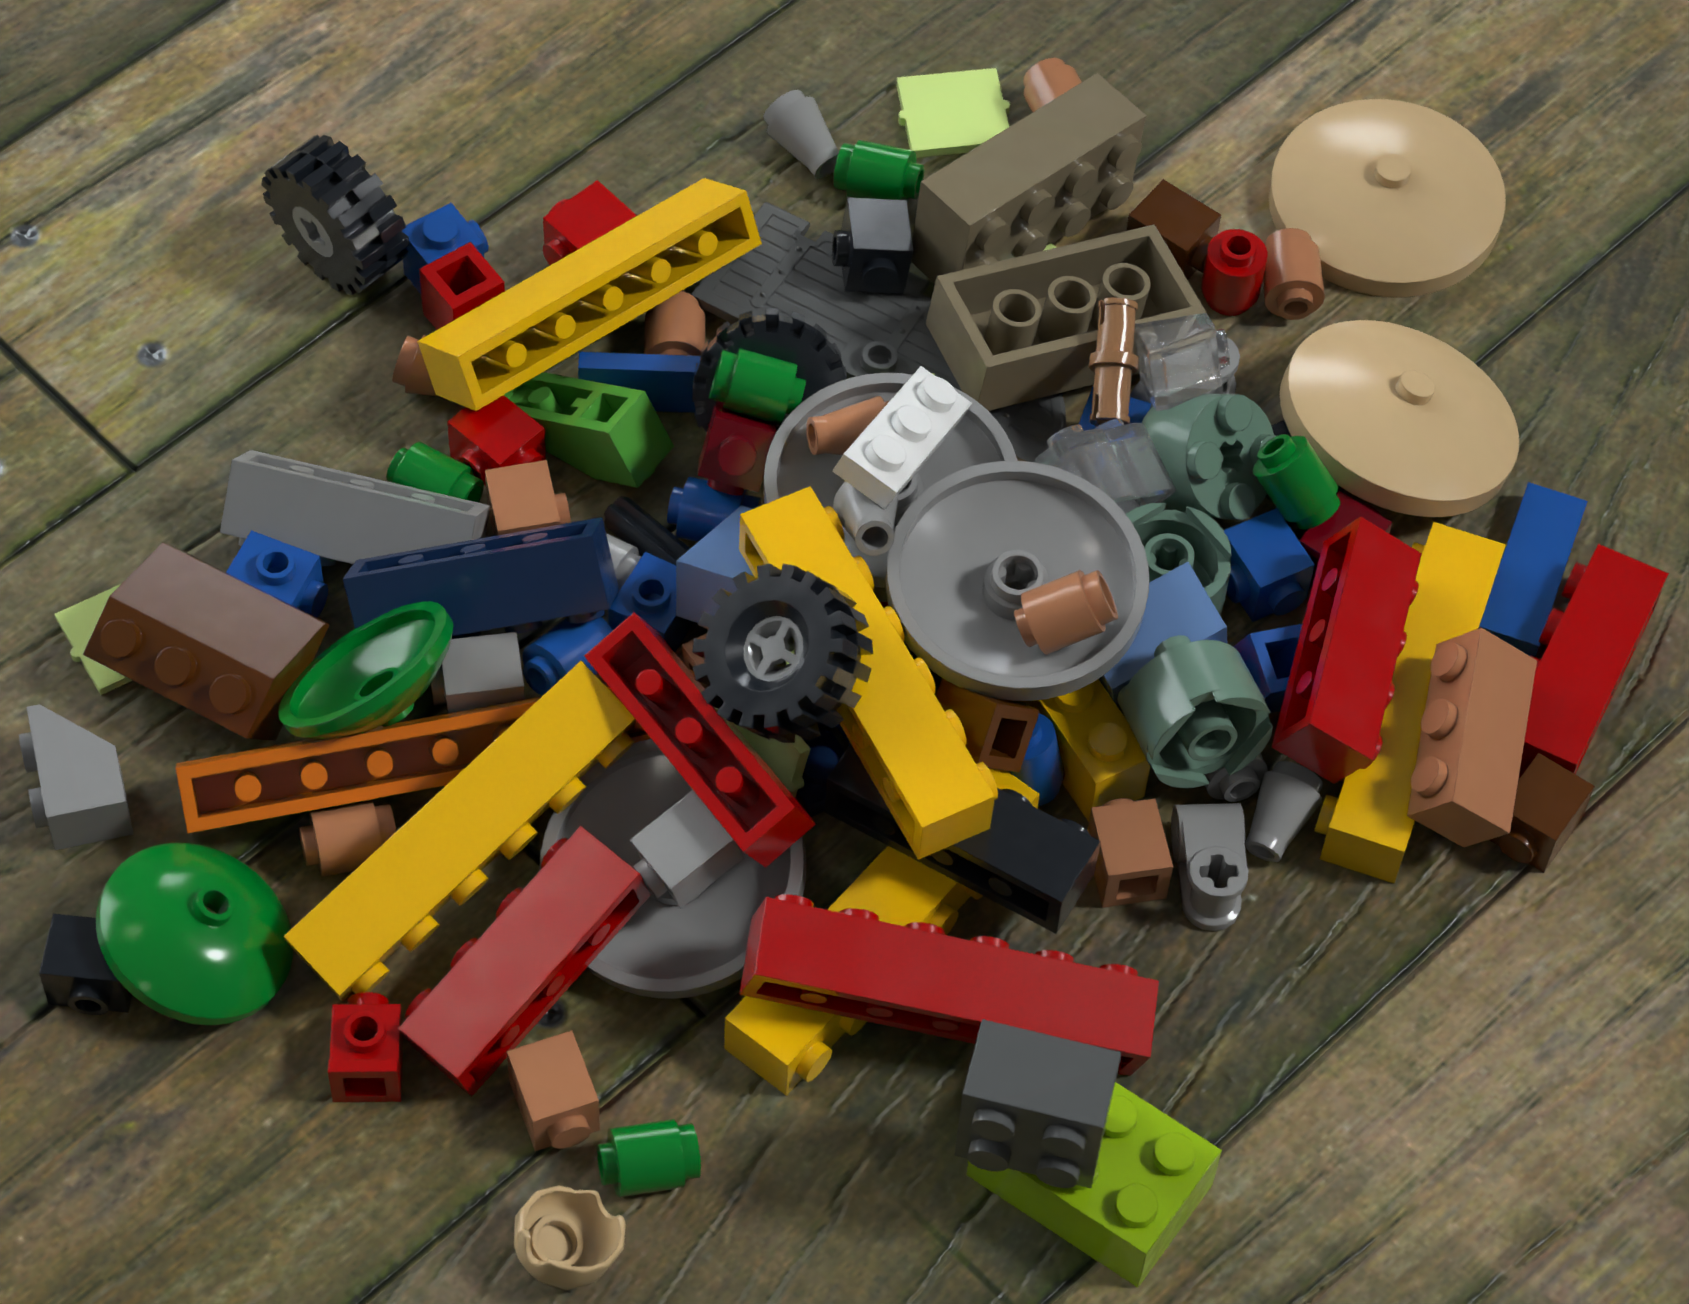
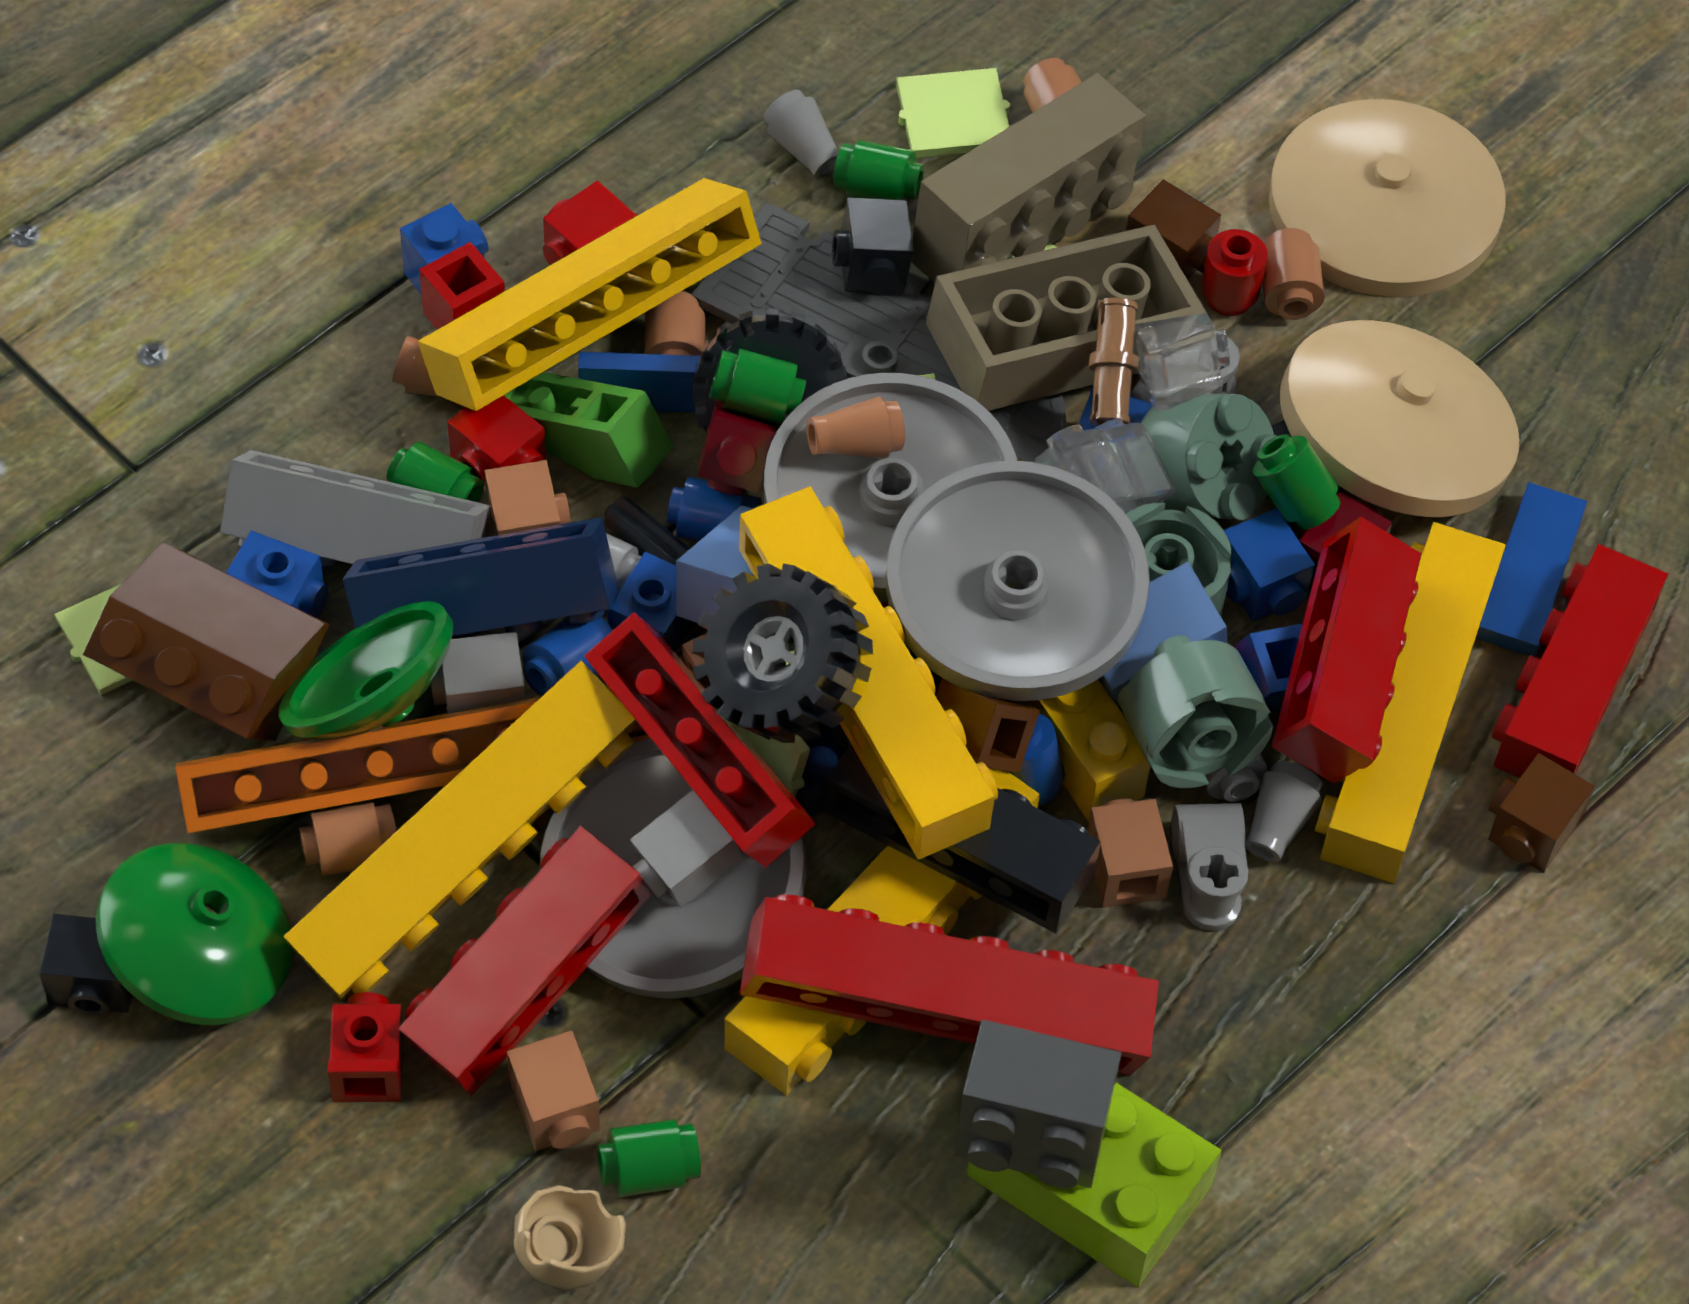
light grey slope [19,704,134,850] -> none
black wheel [262,135,410,295] -> none
white plate [832,366,972,510] -> none
light grey cone [833,481,898,556] -> none
nougat brick [1014,570,1118,655] -> none
nougat brick [1407,628,1537,848] -> none

